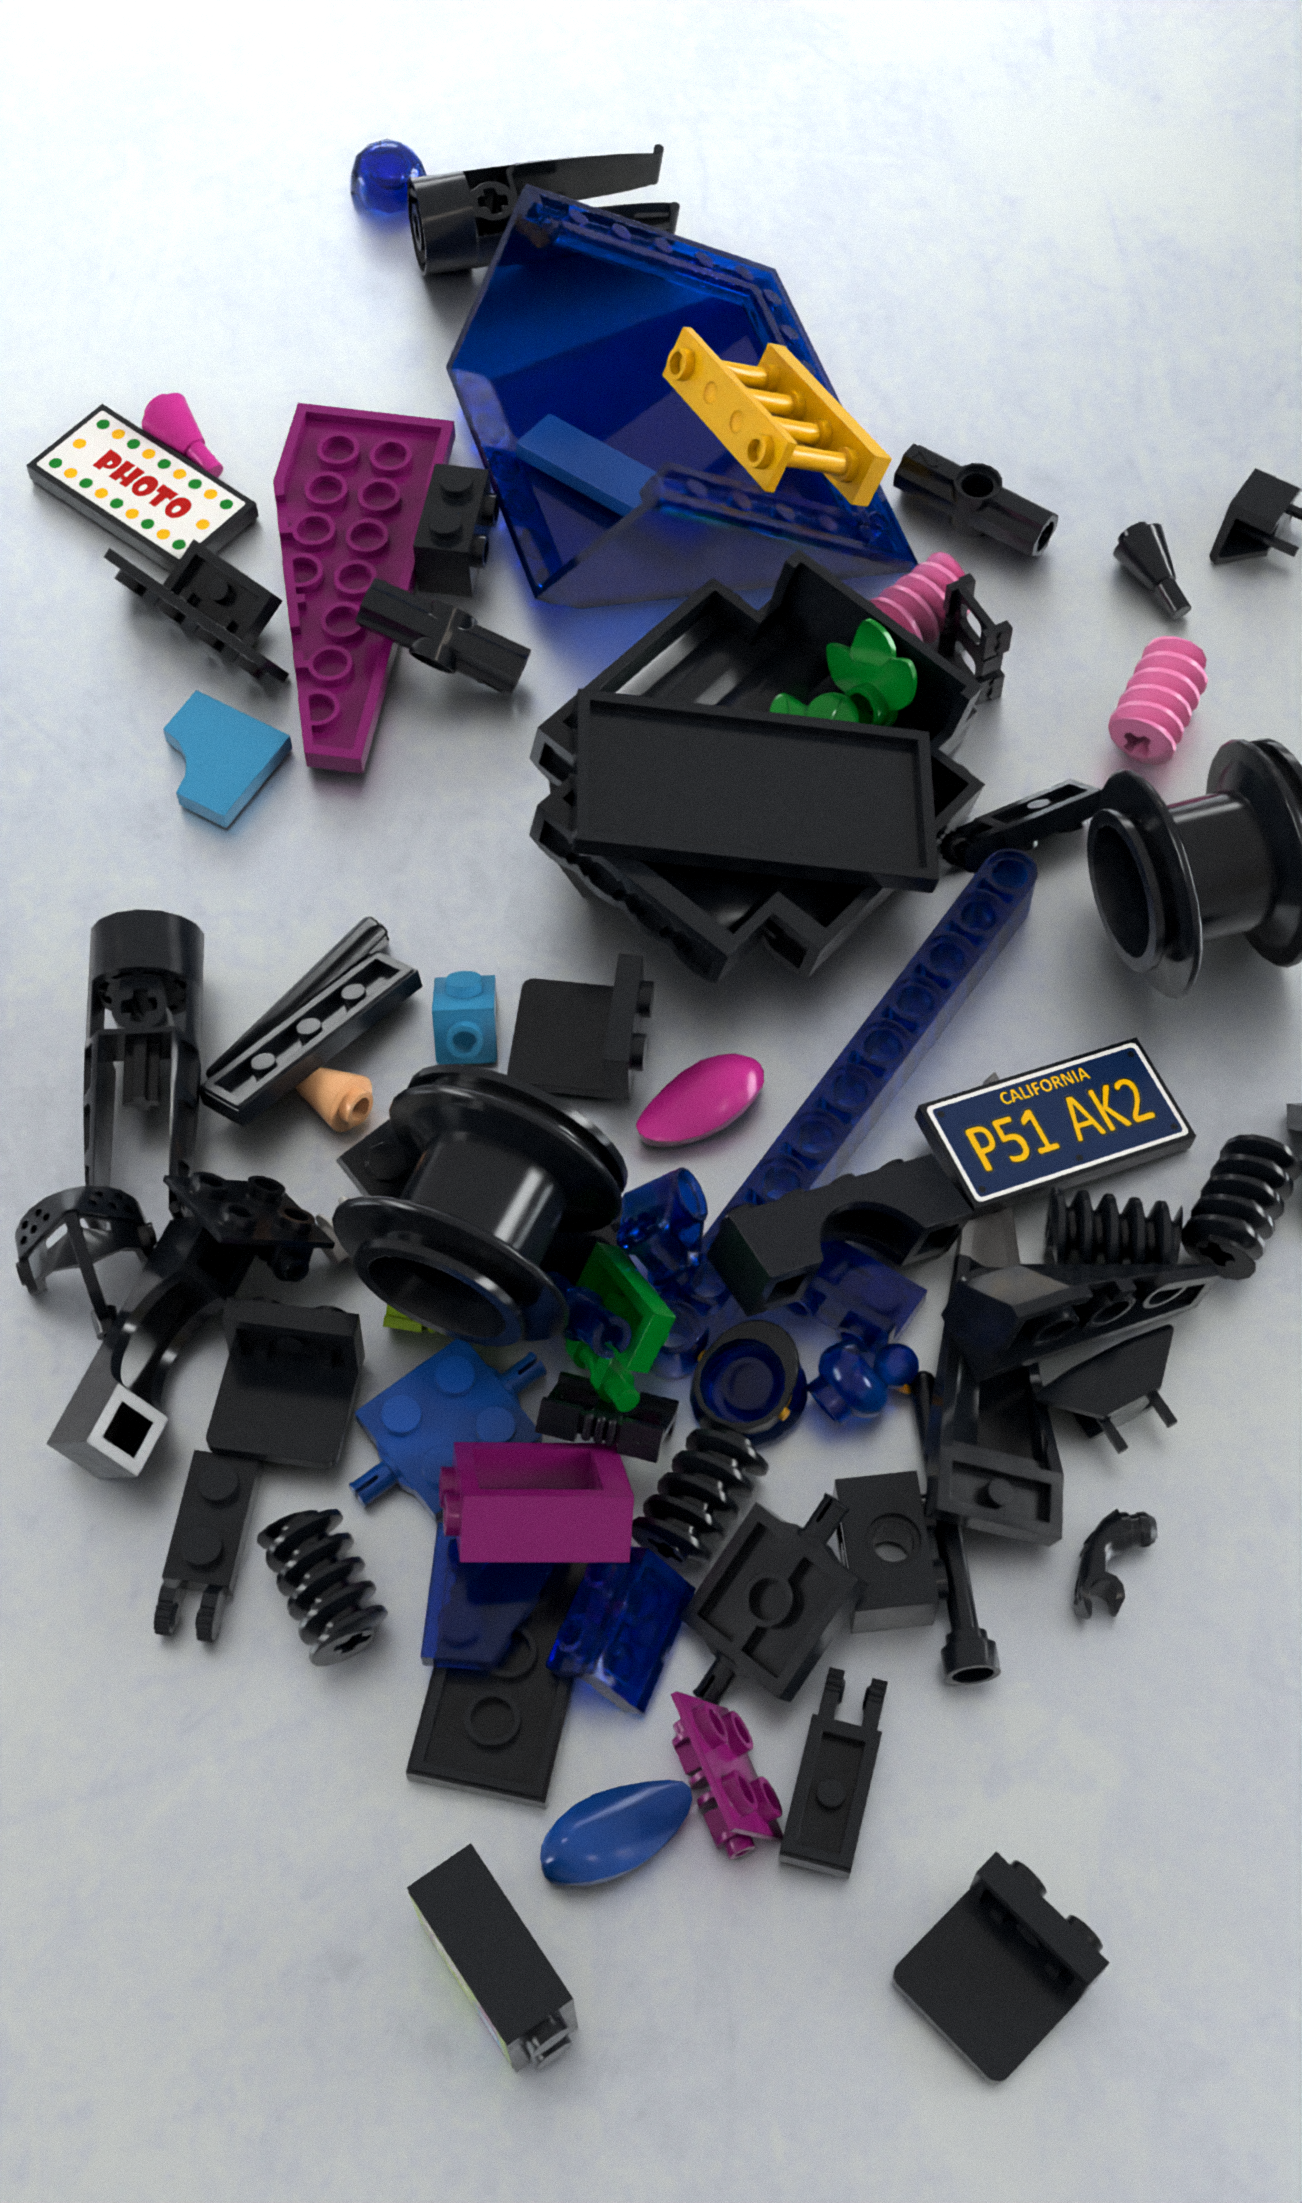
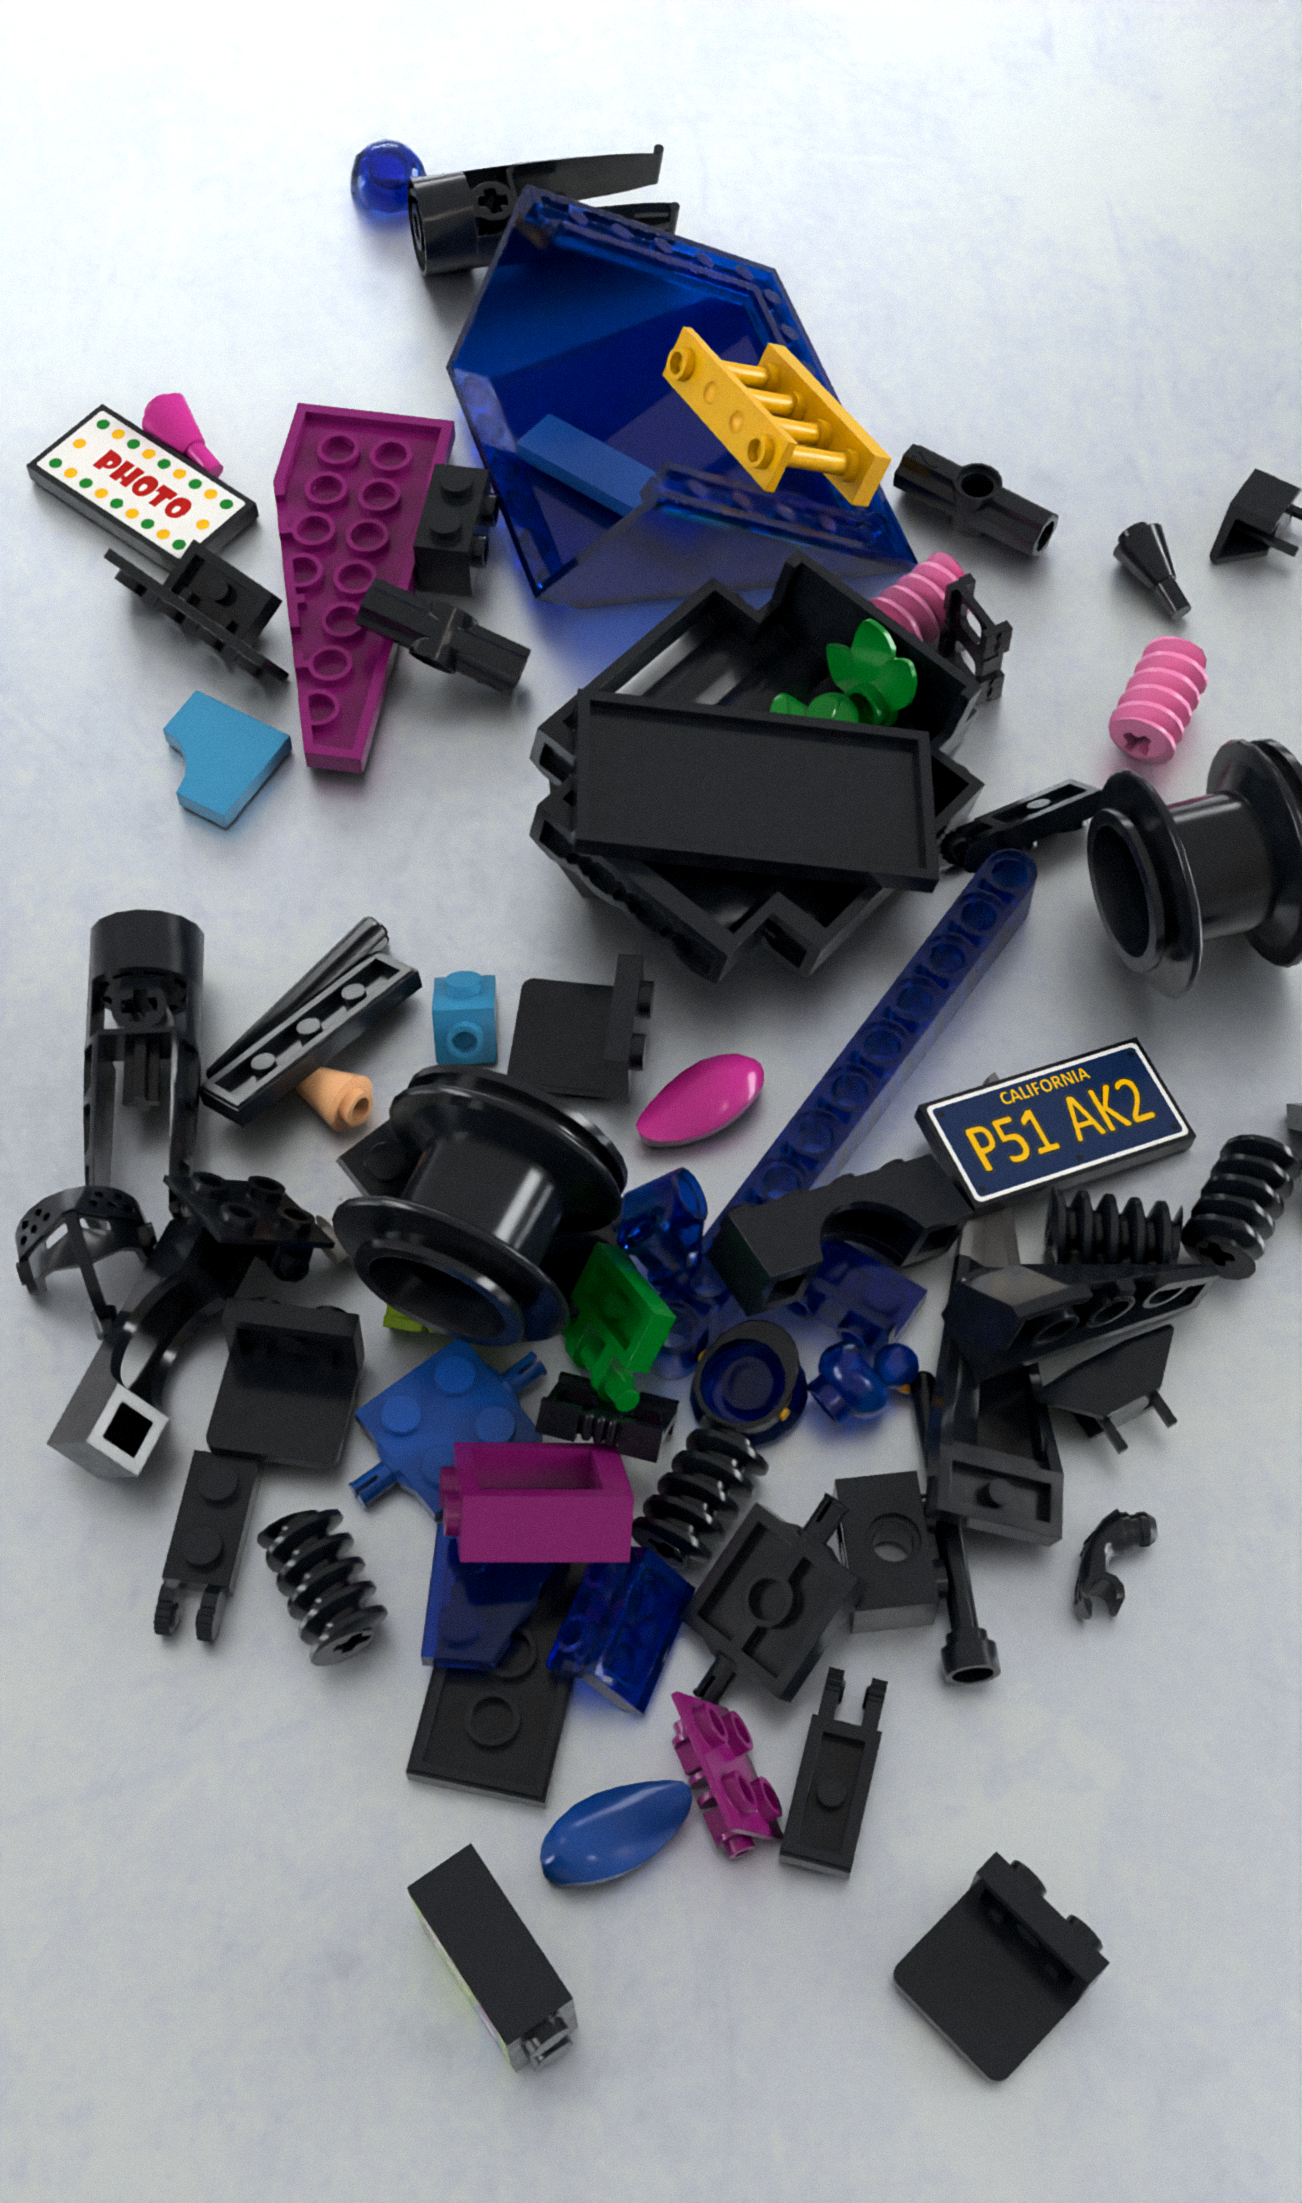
clear blue pin [546,1271,631,1359] -> none

